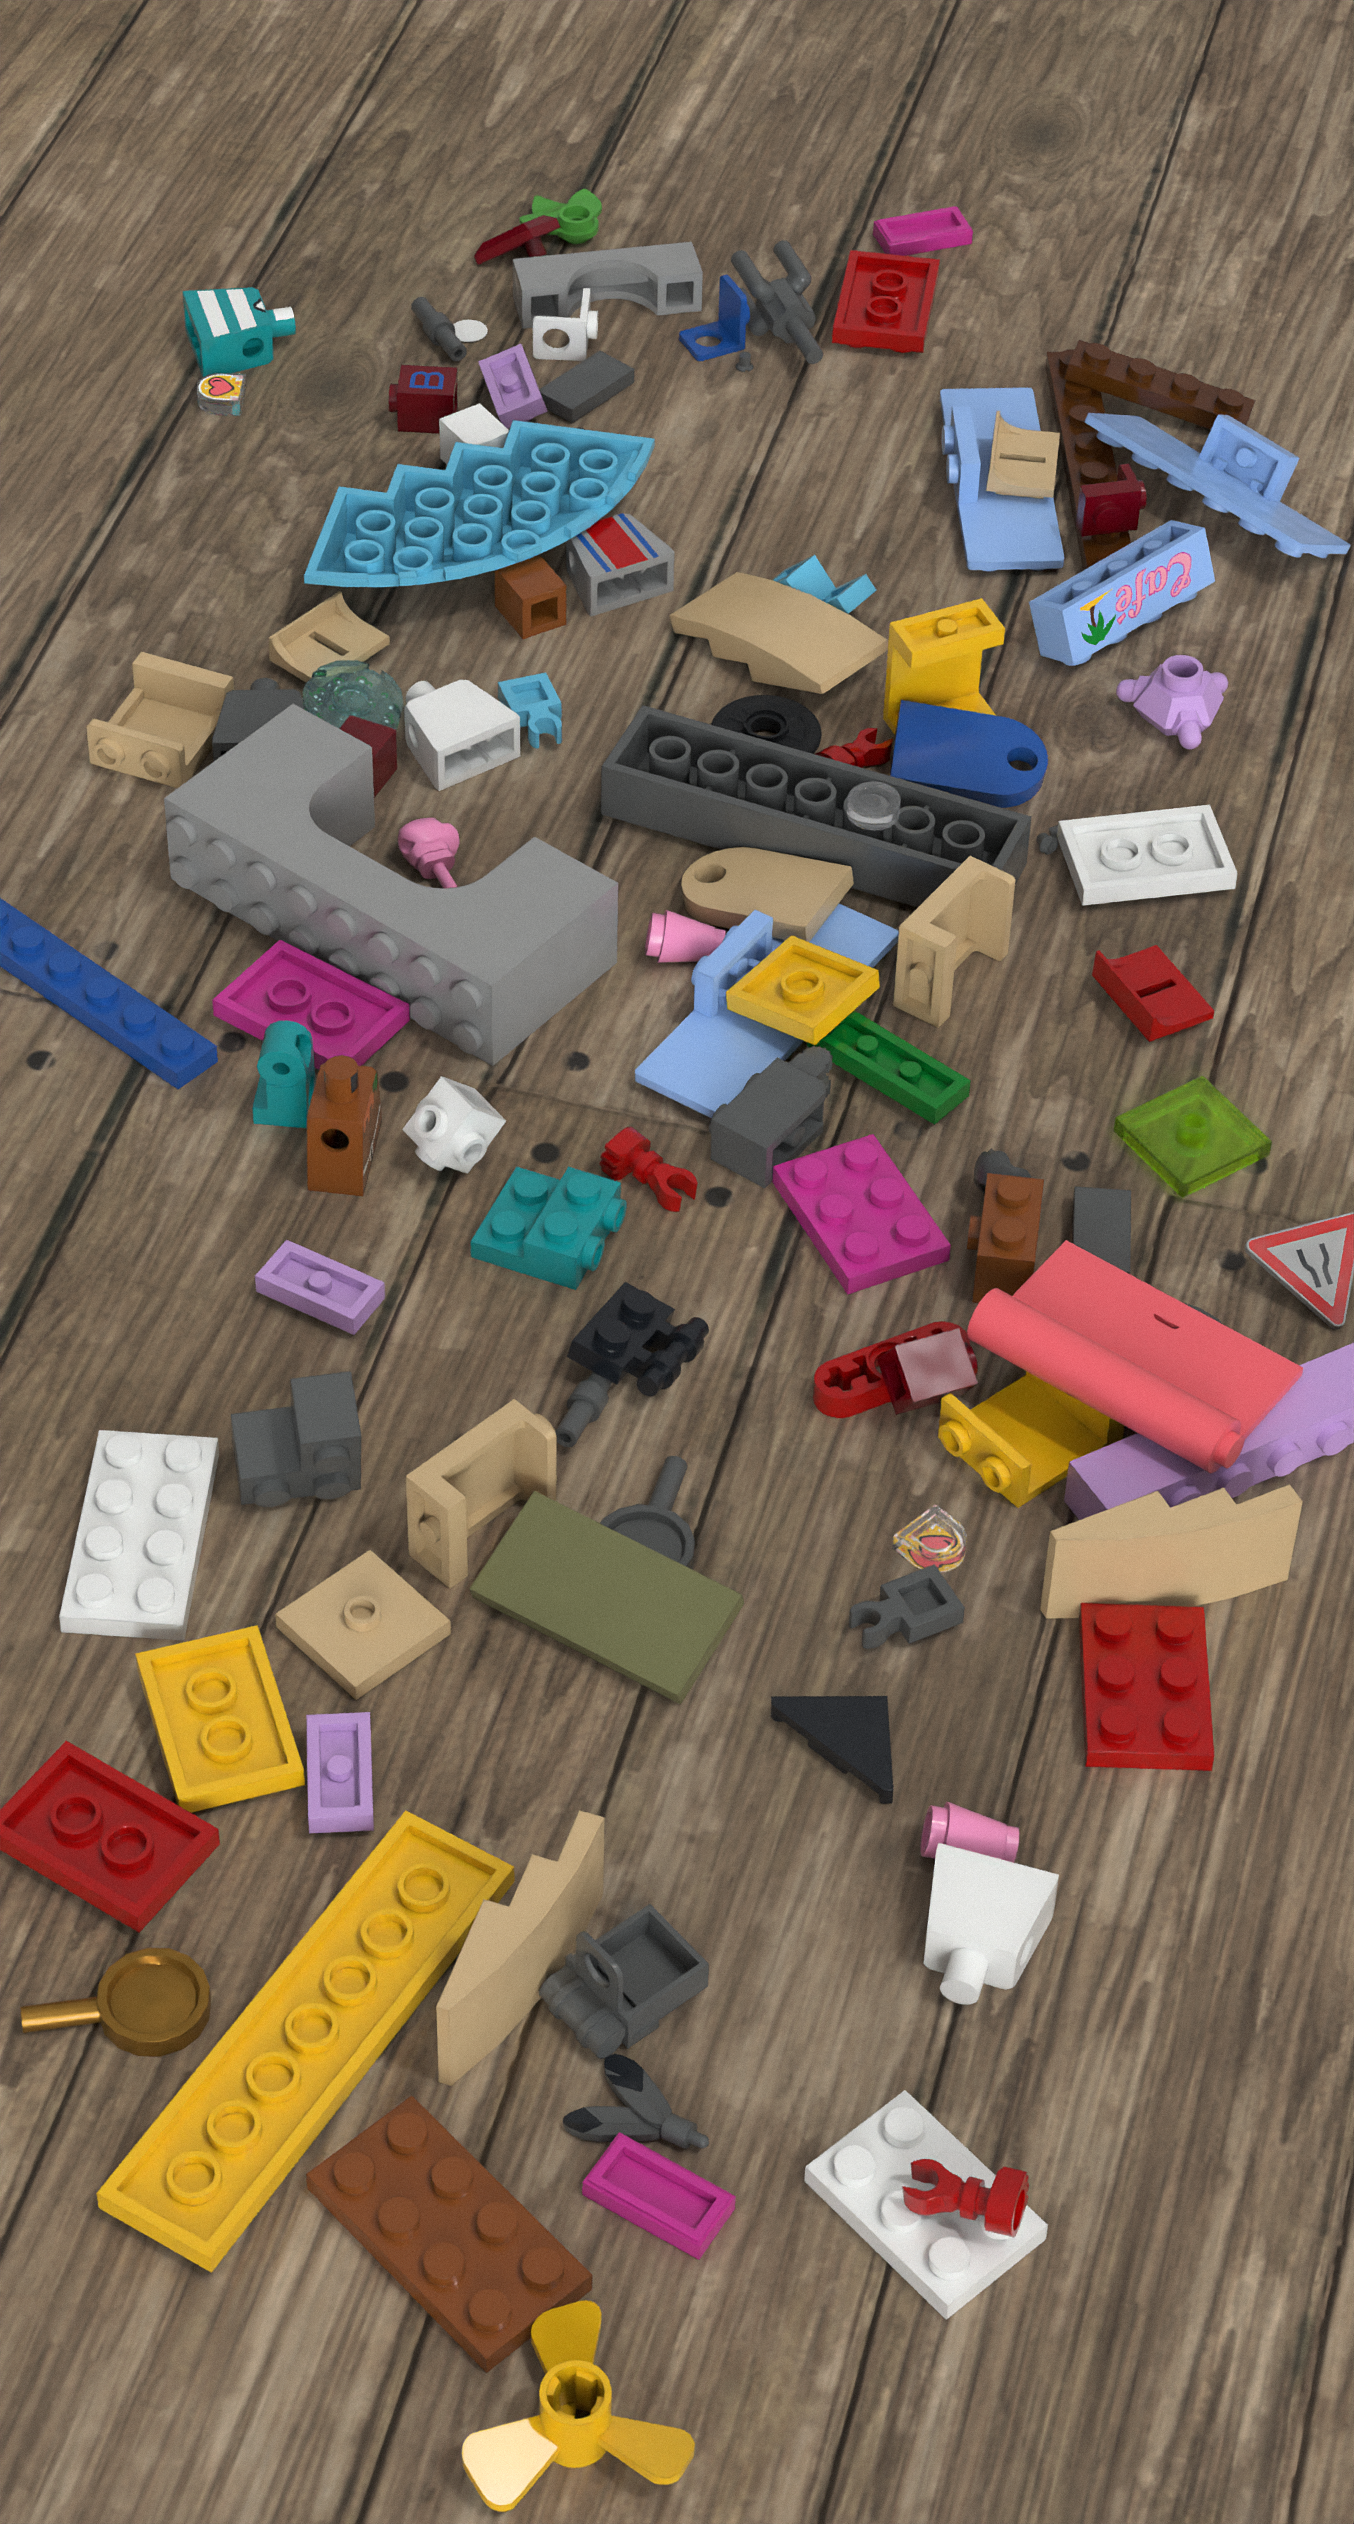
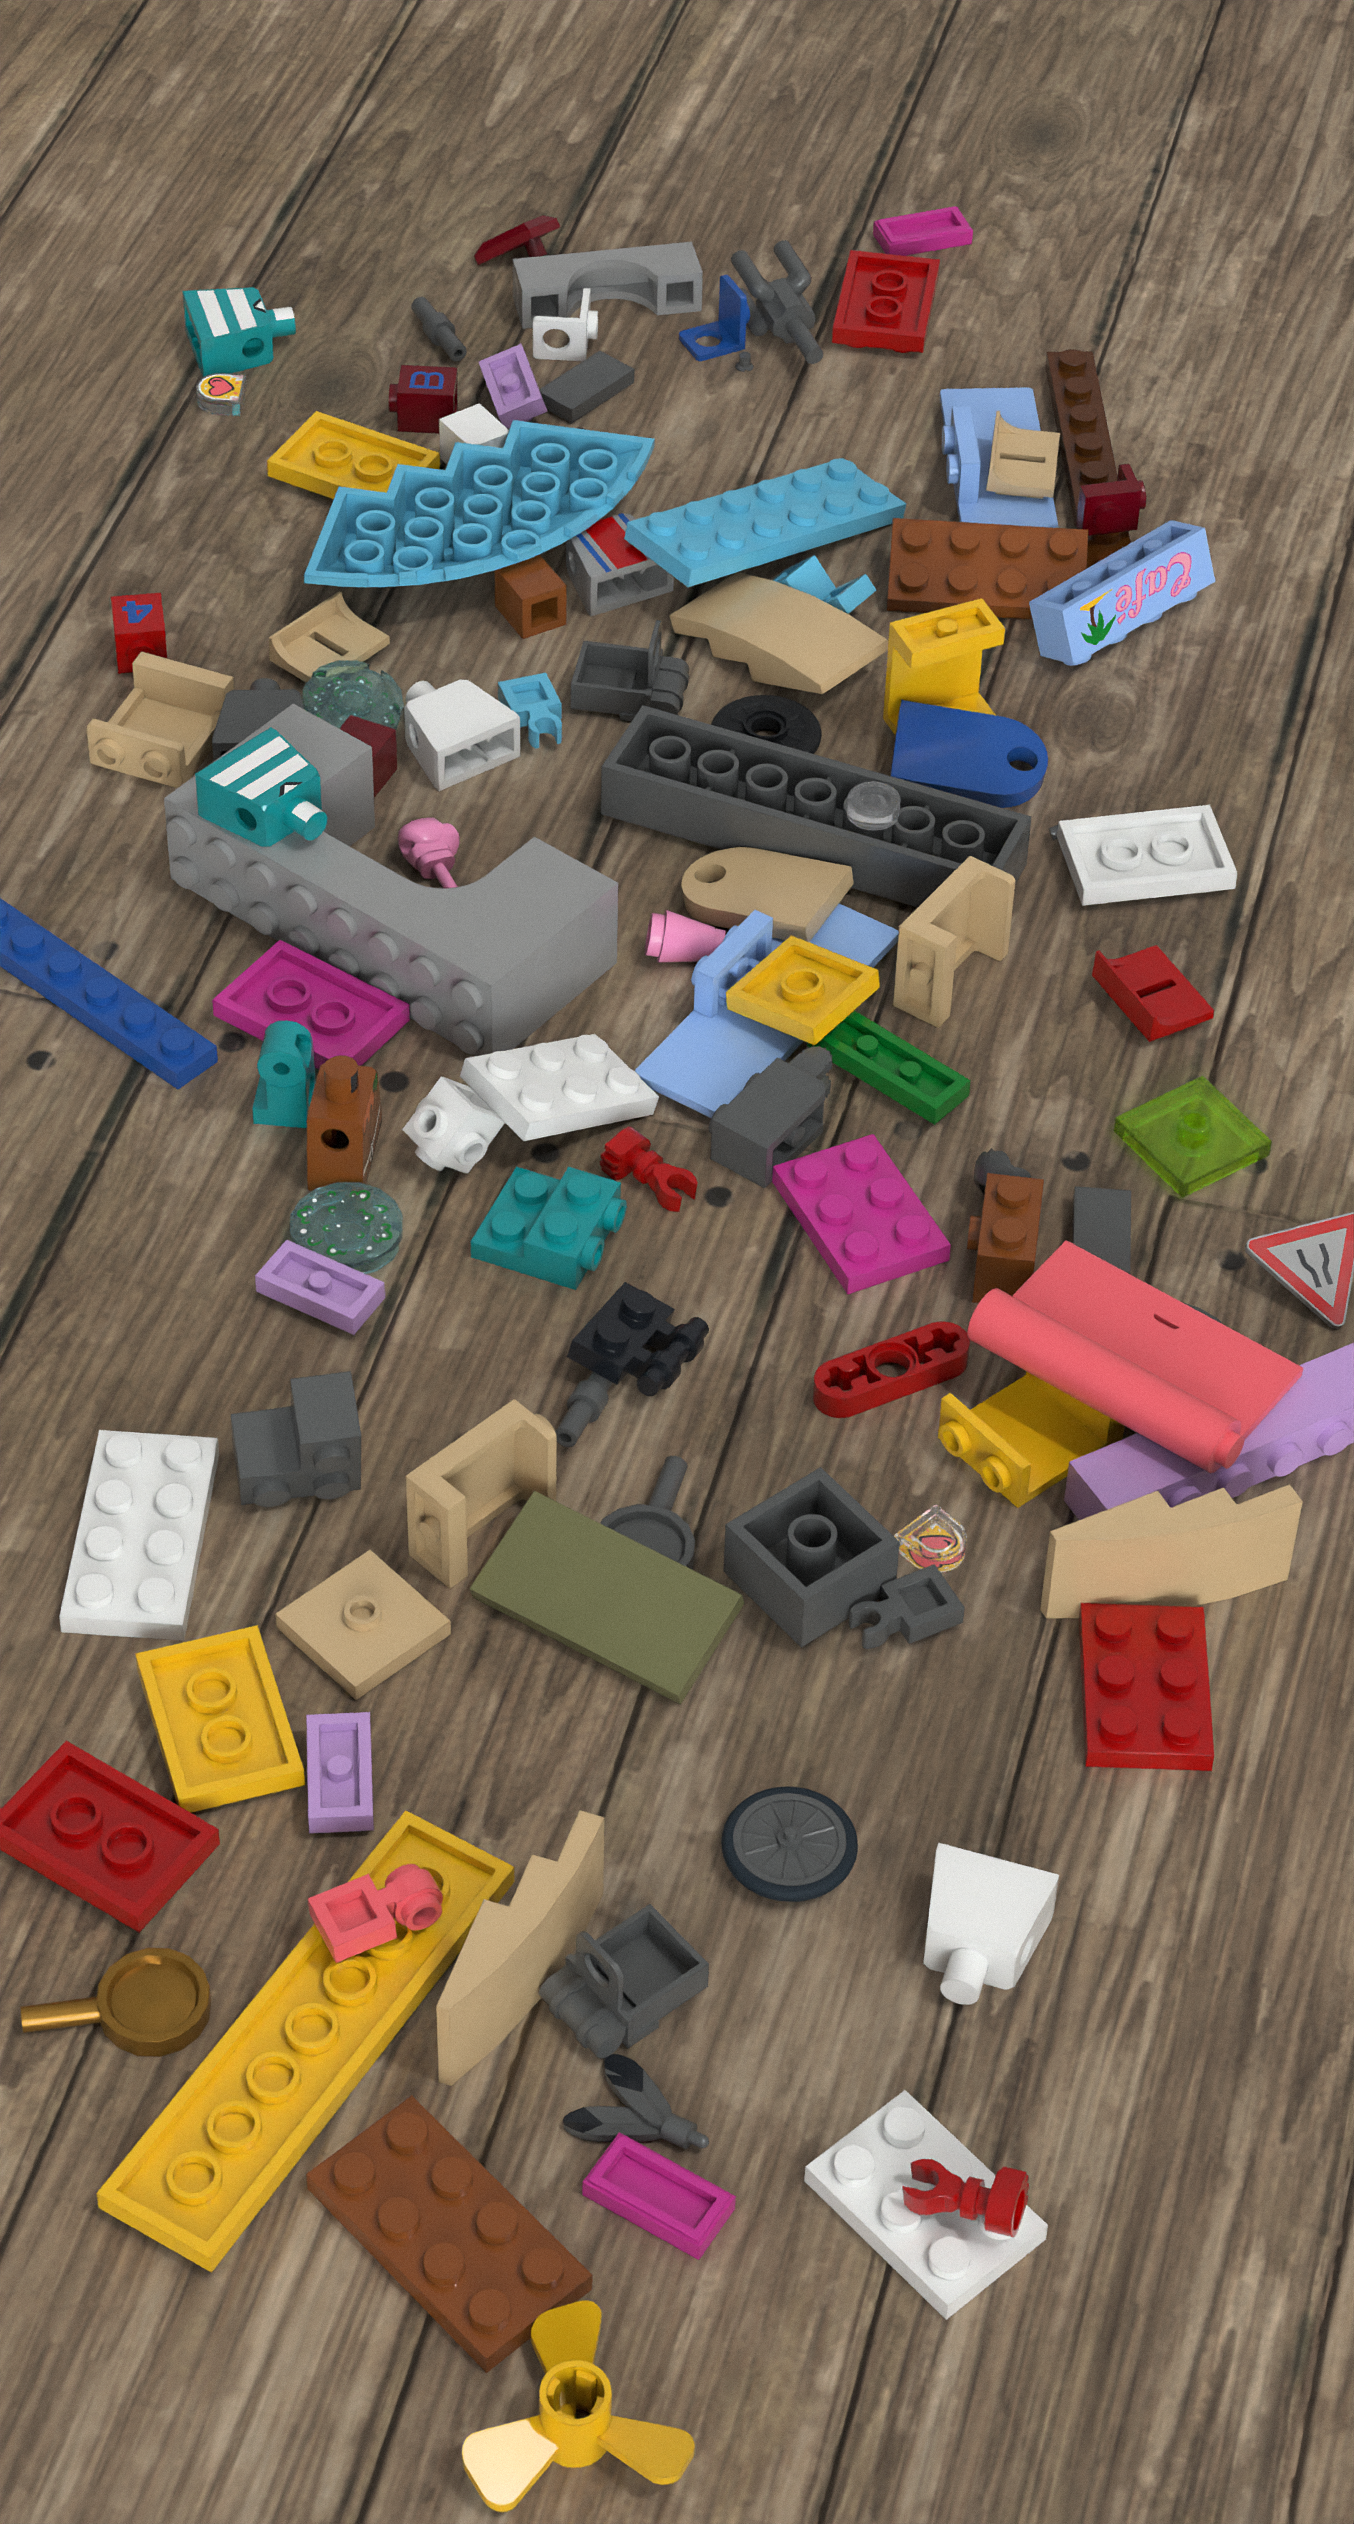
white sticker [453,320,488,342] -> none
bright green plate [519,189,602,244] -> none
black tile [770,1696,894,1804] -> none
red piece [815,728,893,768] -> none
brick [877,1328,978,1415] -> none
bright pink cone [921,1802,1019,1863] -> none
dark grey piece [1036,833,1058,855] -> none
reddish brown plate [1064,340,1256,429] -> none
light blue bracket [1084,413,1351,558] -> none
lavender rock [1116,655,1228,749] -> none
none -> red brick [111,593,167,674]
none -> teal torso [195,727,328,847]
none -> yellow plate [267,411,440,500]
none -> clear light blue tile [290,1182,403,1274]
none -> coral plate [308,1864,443,1963]
none -> white plate [460,1034,659,1141]
none -> dark grey piece [571,620,689,721]
none -> medium azure plate [625,458,906,587]
none -> dark grey wheel [721,1787,858,1902]
none -> dark grey brick [723,1467,900,1648]
none -> dark orange plate [887,518,1088,619]

